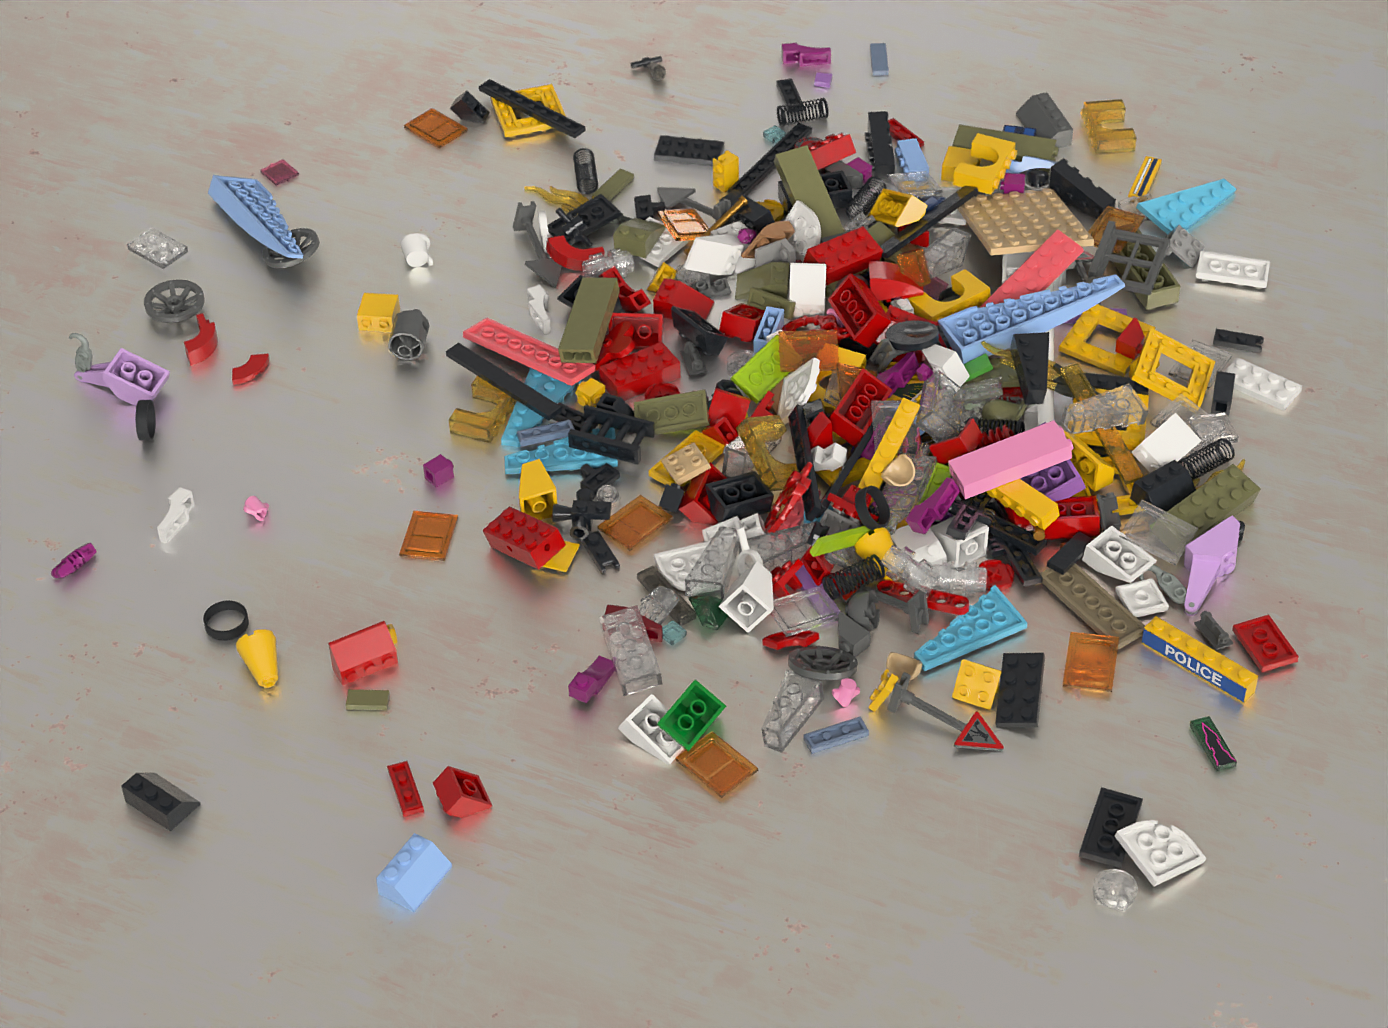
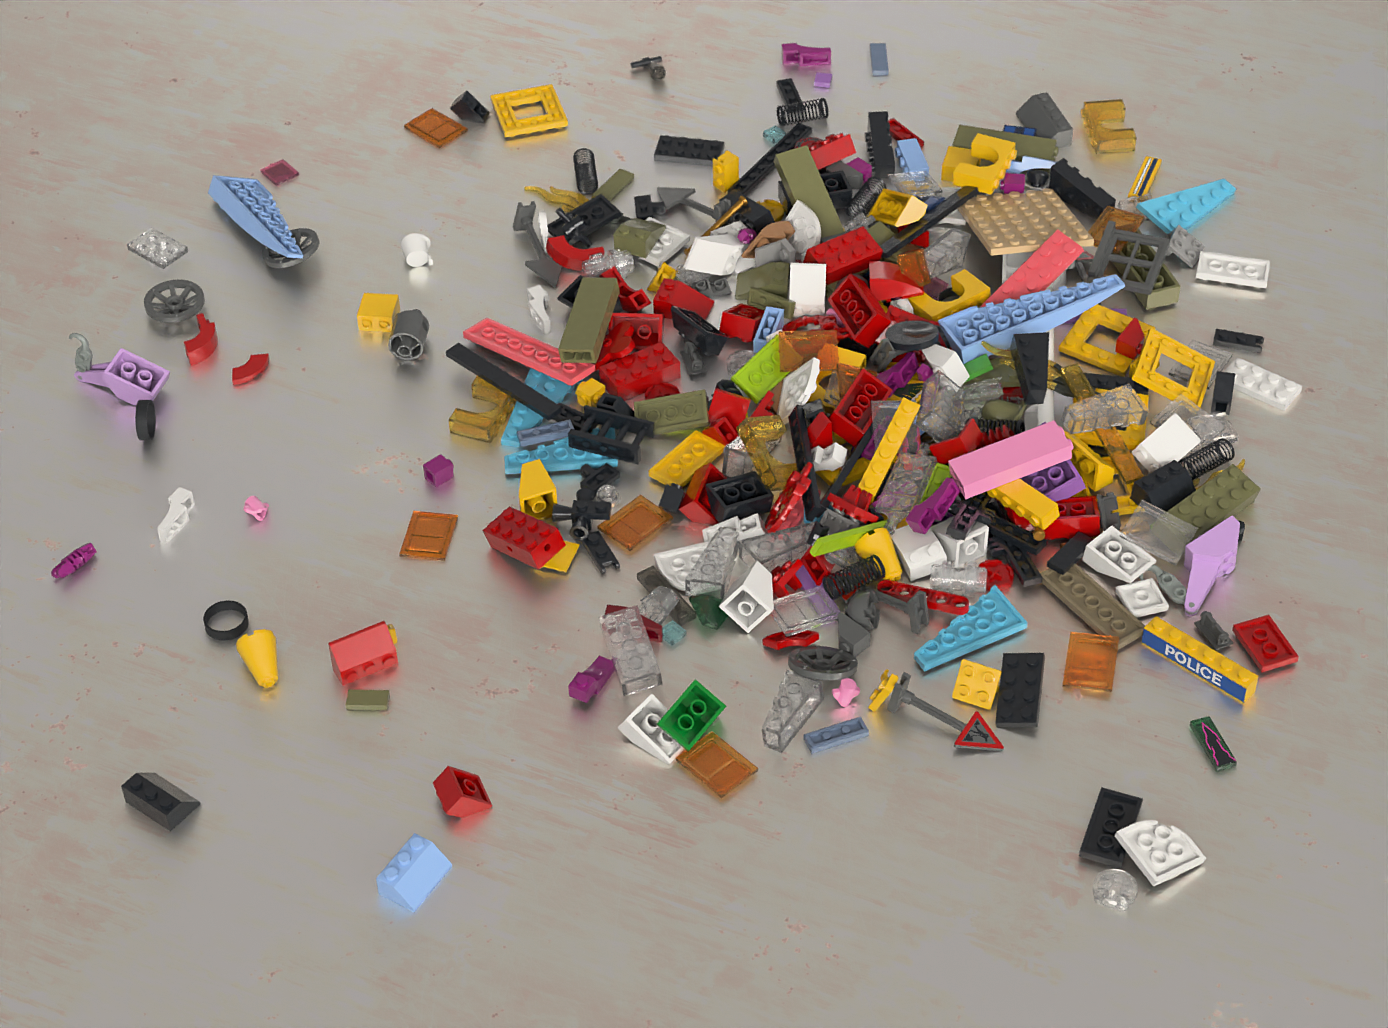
red tile [387,761,424,817] -> none
black tile [479,79,586,138] -> none
clear orange piece [657,208,709,241] -> none
tan plate [661,442,711,485] -> none
white piece [737,528,763,576] -> none
black tyre [855,486,890,530] -> none
clear piece [880,545,939,596] -> none
tan helmet [881,454,915,487] -> none
tan helmet [886,652,923,683] -> none

